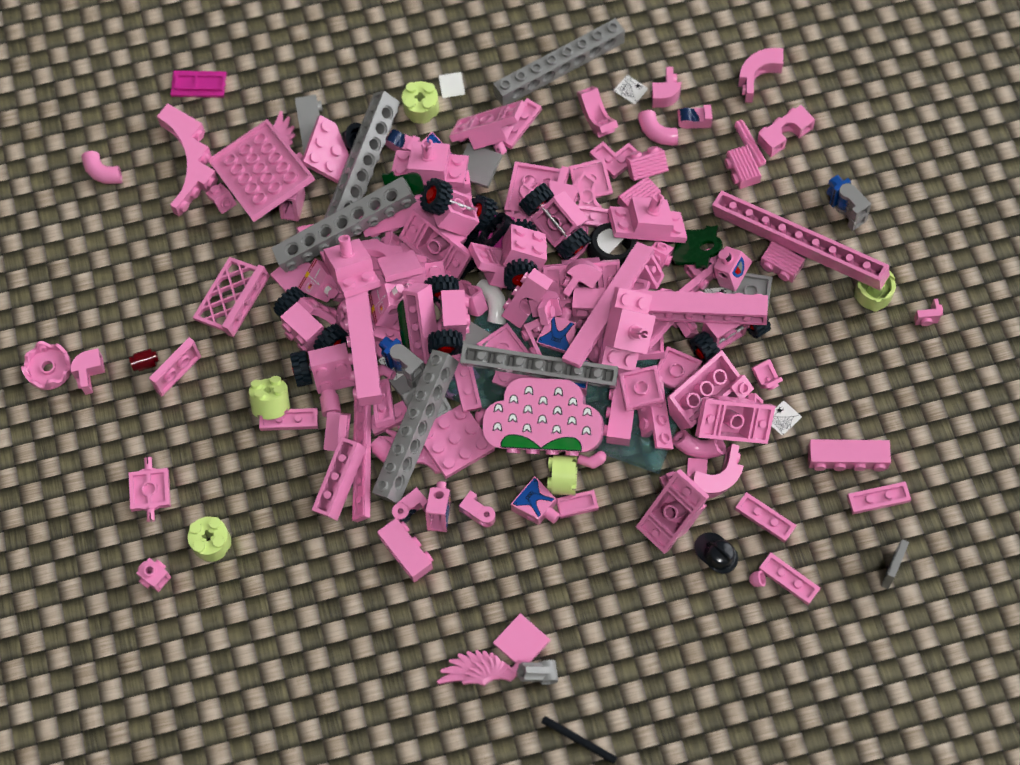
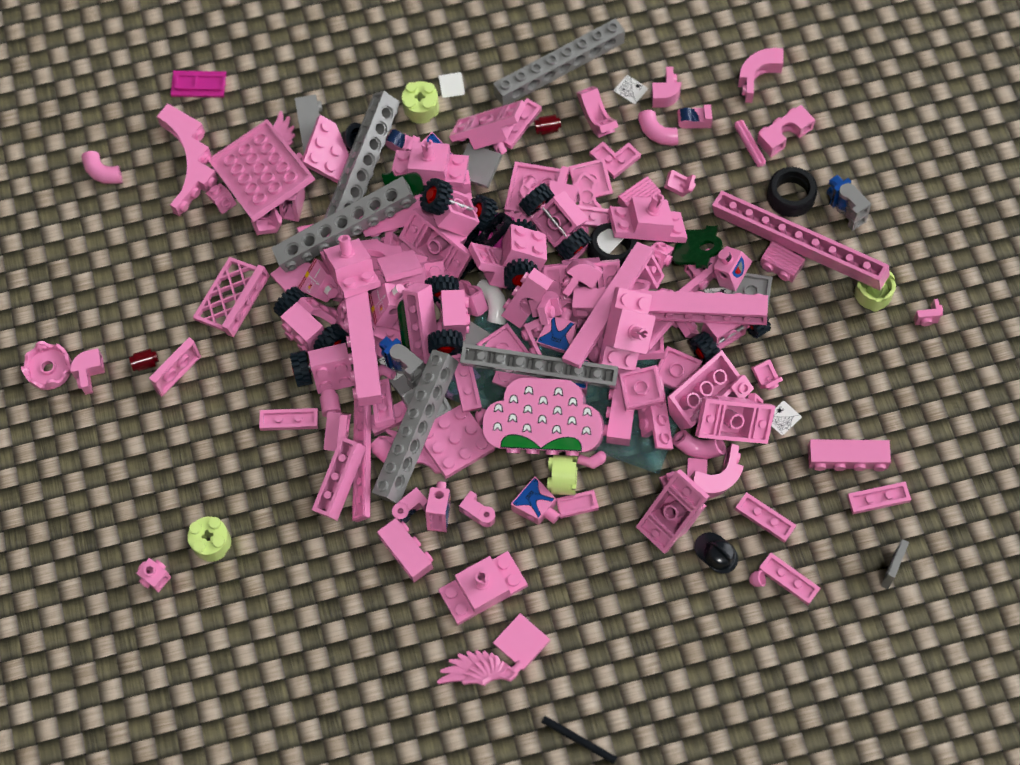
bright pink plate [129,457,171,522] -> none
yellowish green brick [249,376,290,420] -> none
light grey piece [517,660,559,685] -> none
bright pink brick [625,146,669,181] -> none
bright pink brick [724,145,762,189] -> none
none -> bright pink bracket [251,208,282,235]
none -> bright pink brick [438,551,528,625]
none -> dark red brick [534,114,561,135]
none -> bright pink bracket [664,170,696,197]
none -> black tyre [767,166,817,217]

